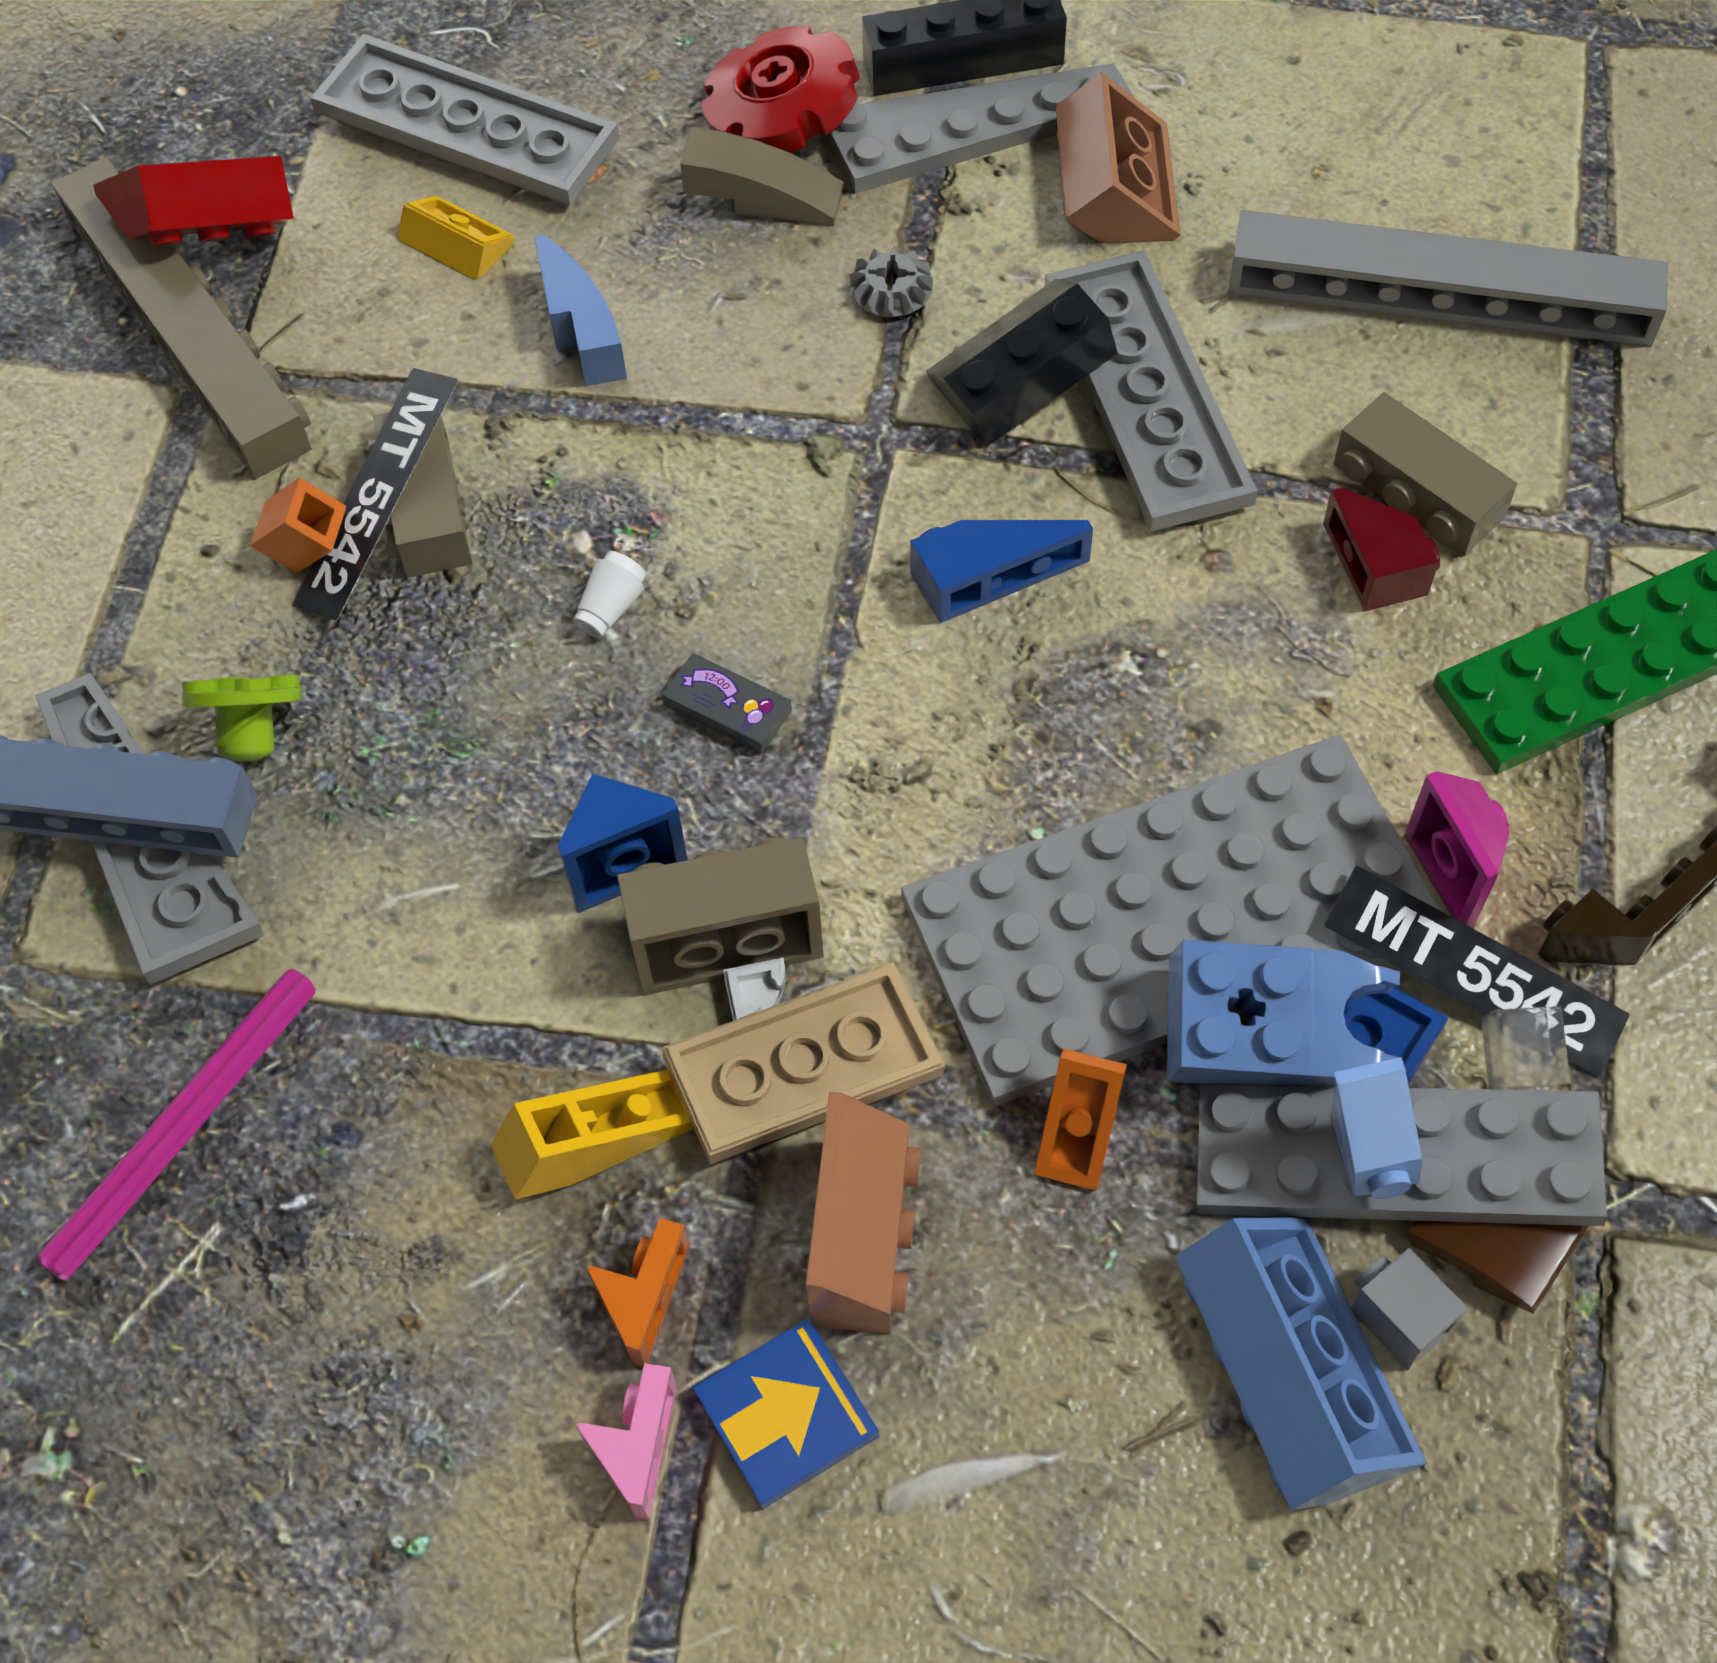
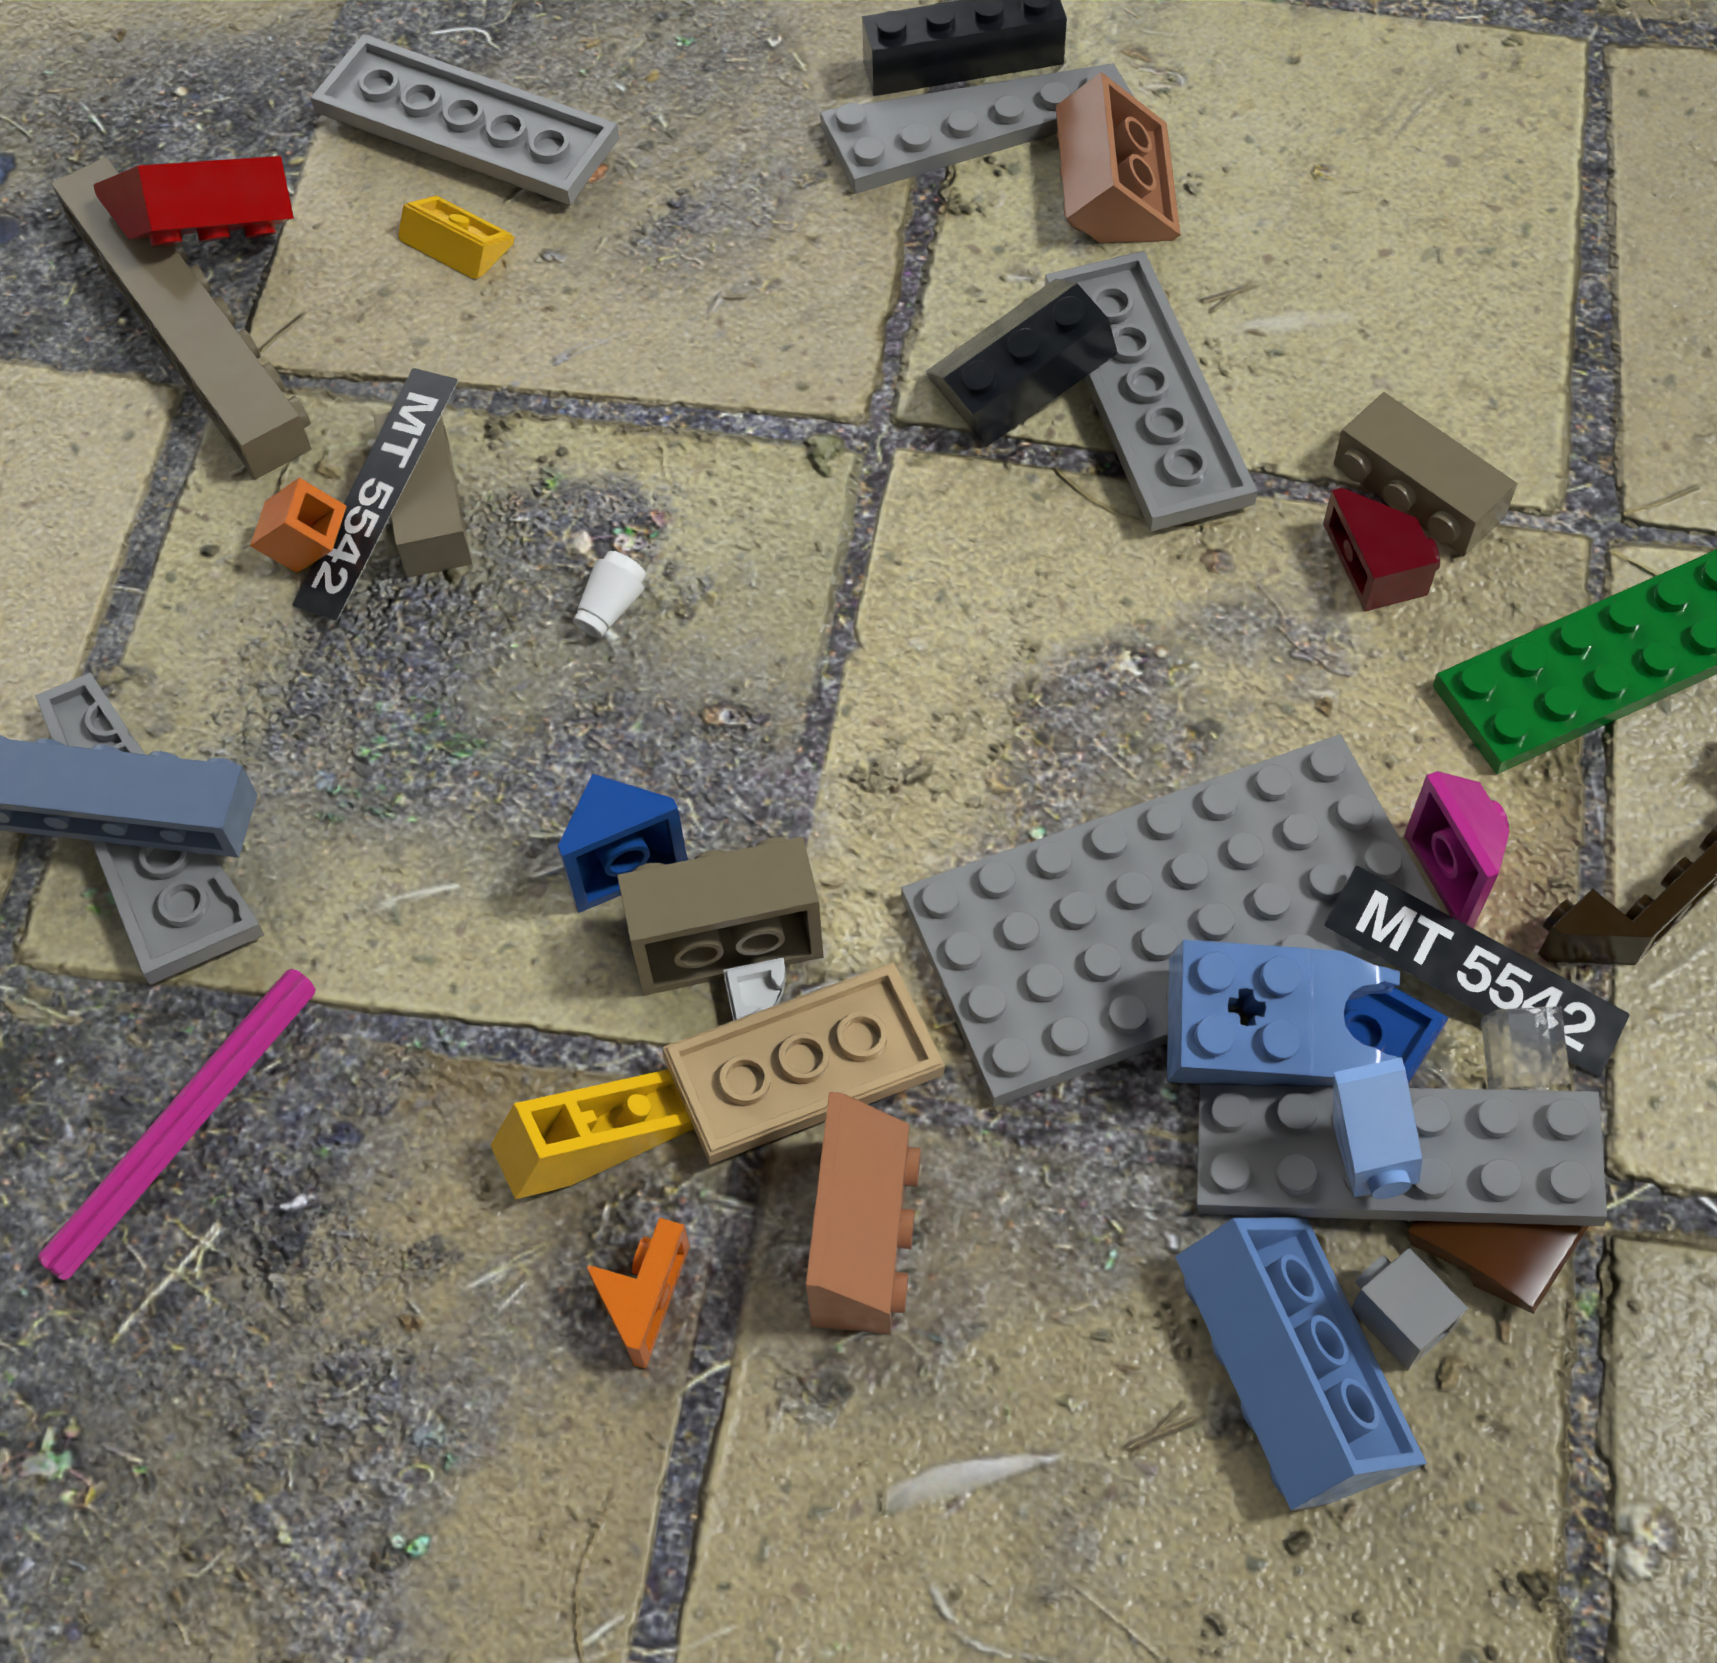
lime plate [181,675,303,761] -> none
medium blue slope [534,235,627,386] -> none
bright pink slope [576,1363,677,1521] -> none
dark grey tile [662,653,792,753] -> none
dark tan slope [680,126,844,226] -> none
blue tile [693,1318,879,1510] -> none
red piece [701,26,860,153] -> none
light grey gear [850,245,933,317] -> none
blue slope [910,520,1093,623] -> none
orange slope [1034,1048,1127,1191] -> none
light grey brick [1228,210,1668,346] -> none

